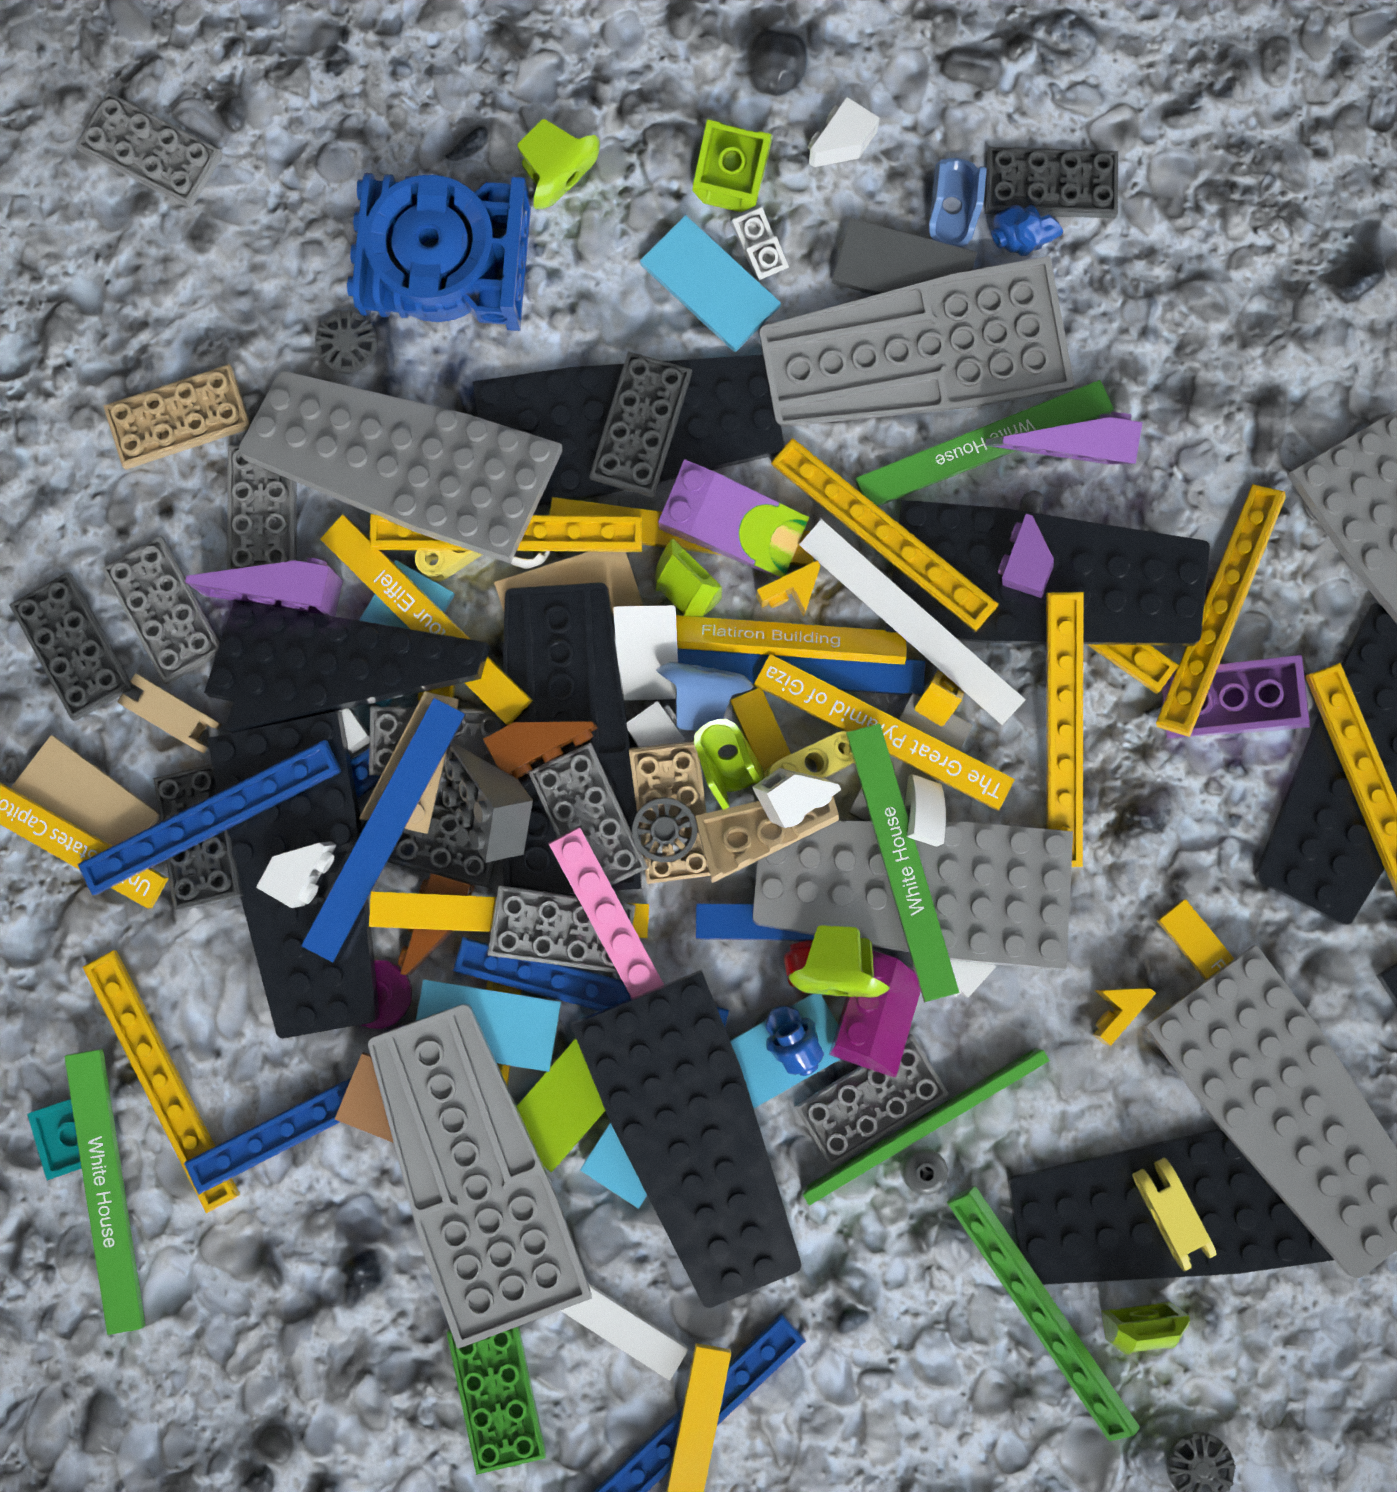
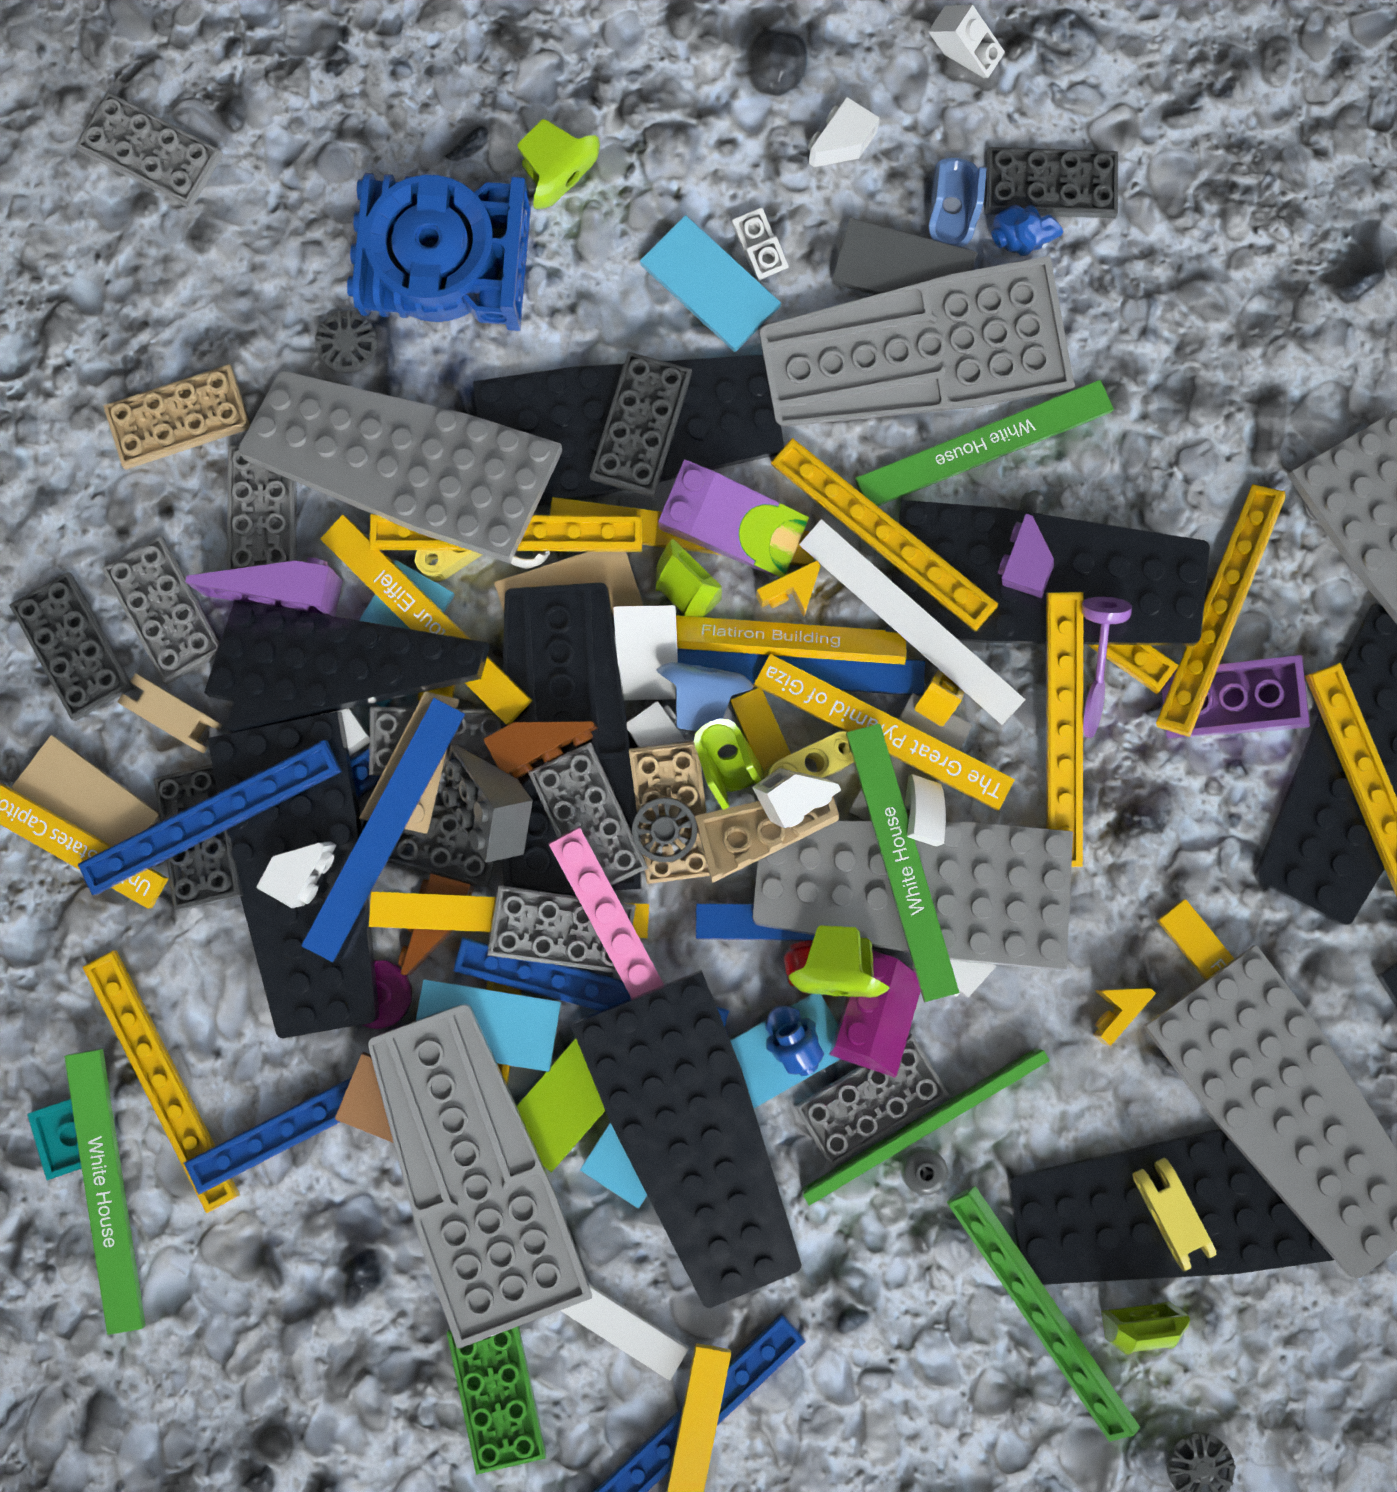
lime slope [692,119,773,213] -> none
medium lavender slope [985,412,1143,465] -> none
none -> white slope [928,5,1005,78]
none -> medium lavender piece [1082,597,1132,738]

